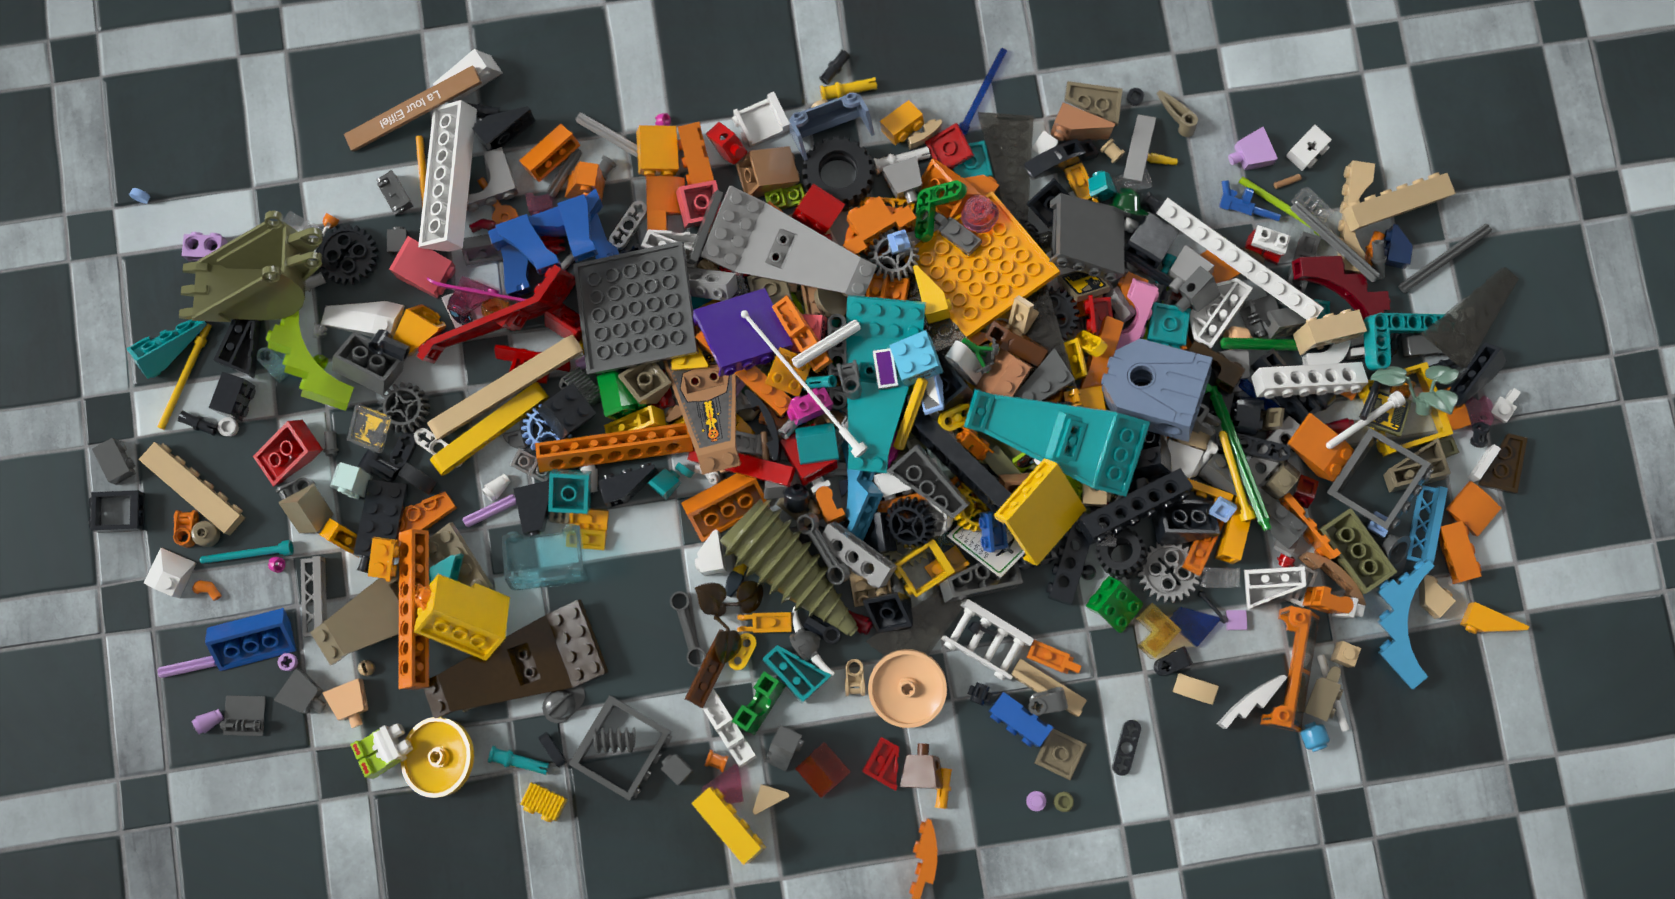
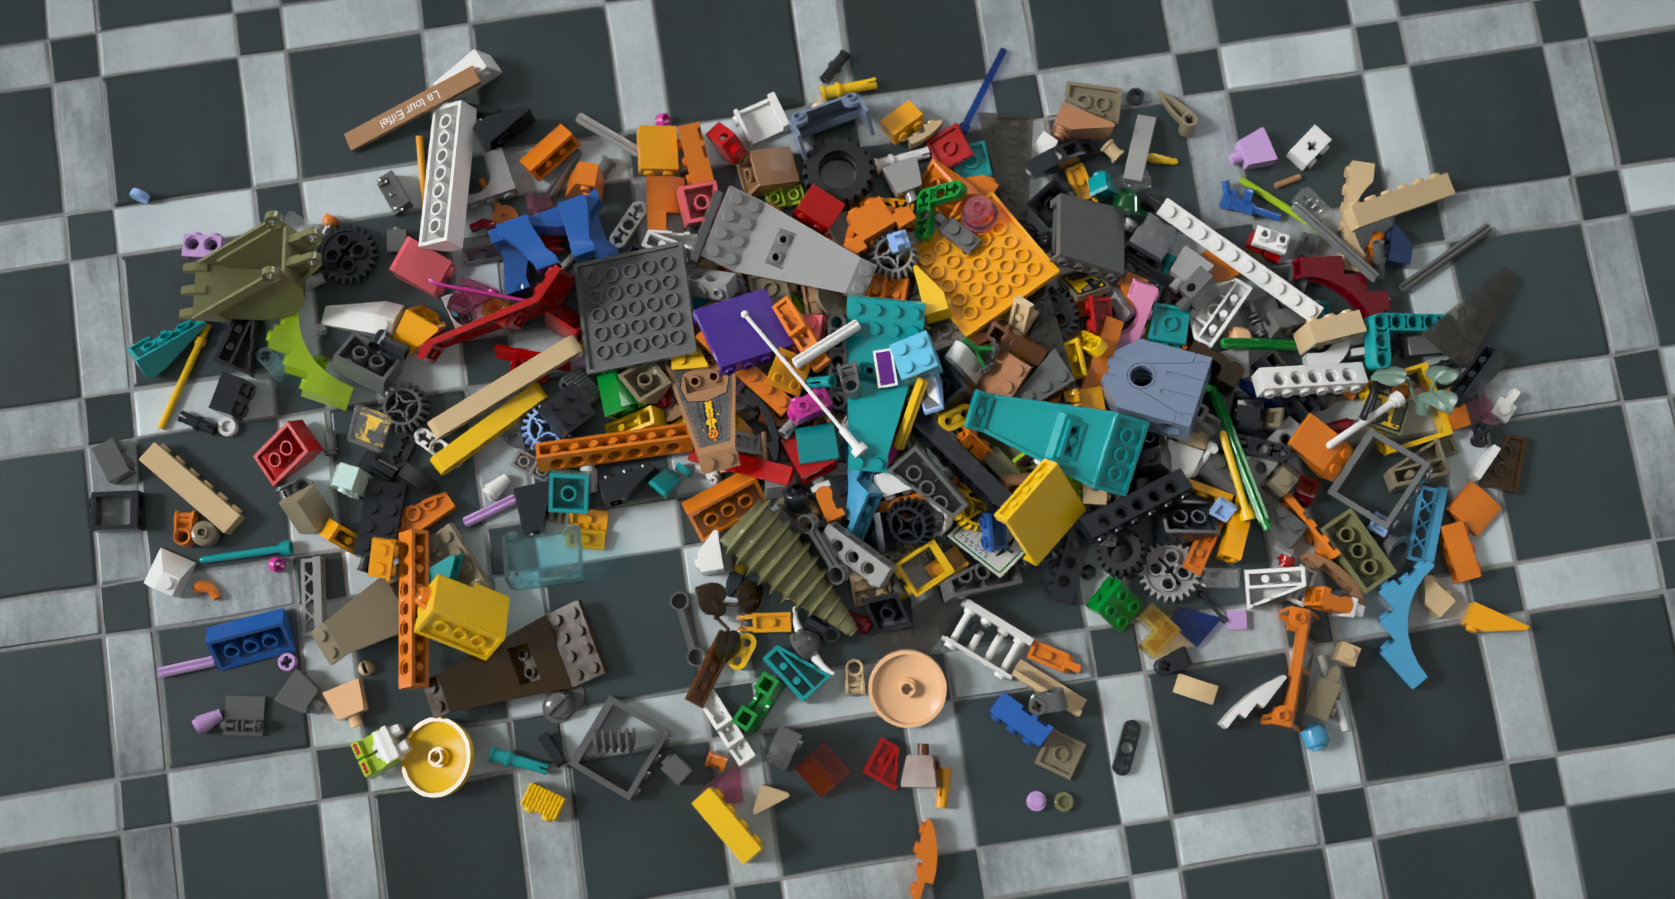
black gear [967,682,992,706] -> none

